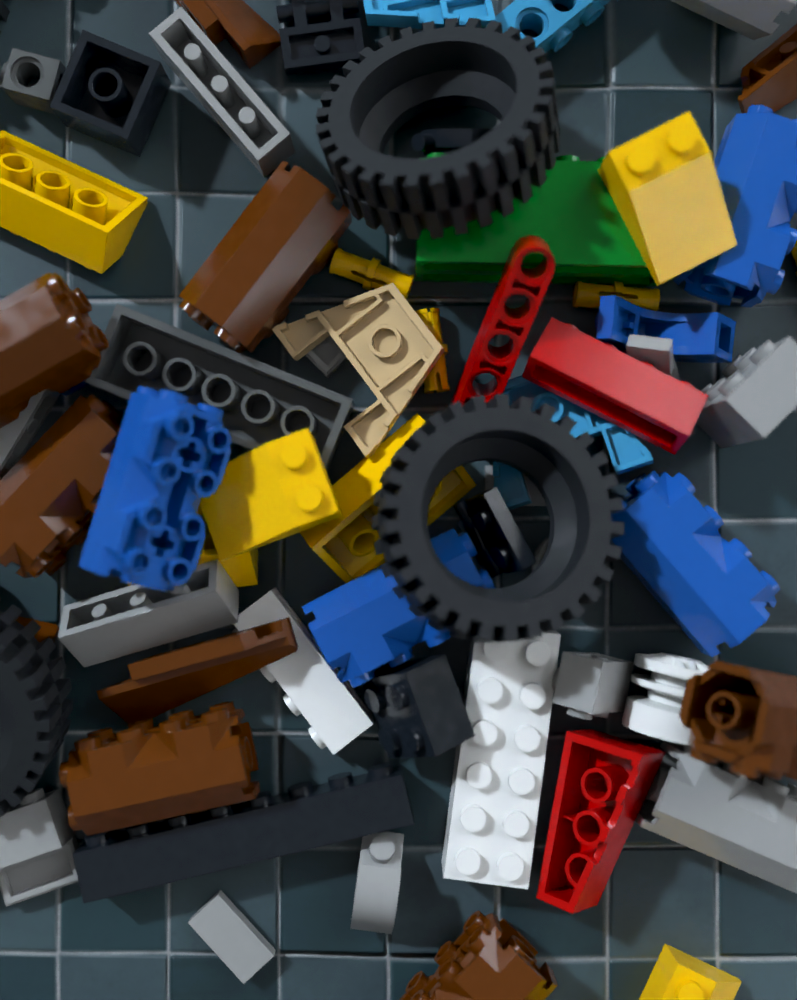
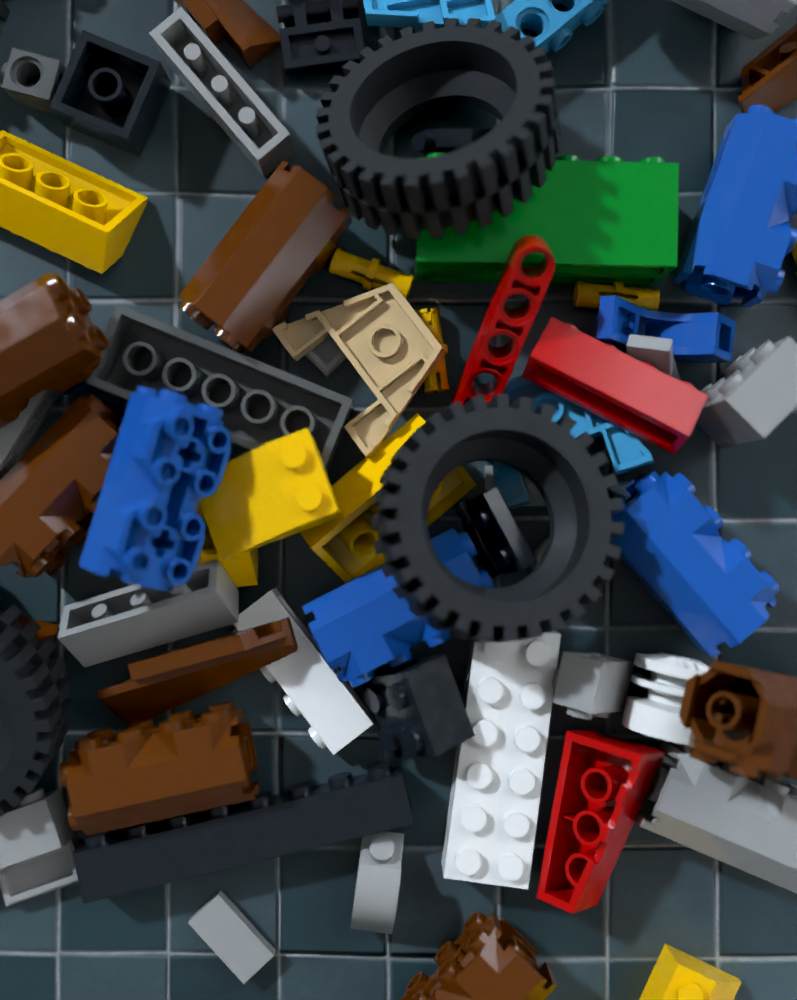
yellow slope [598,111,737,286] -> none

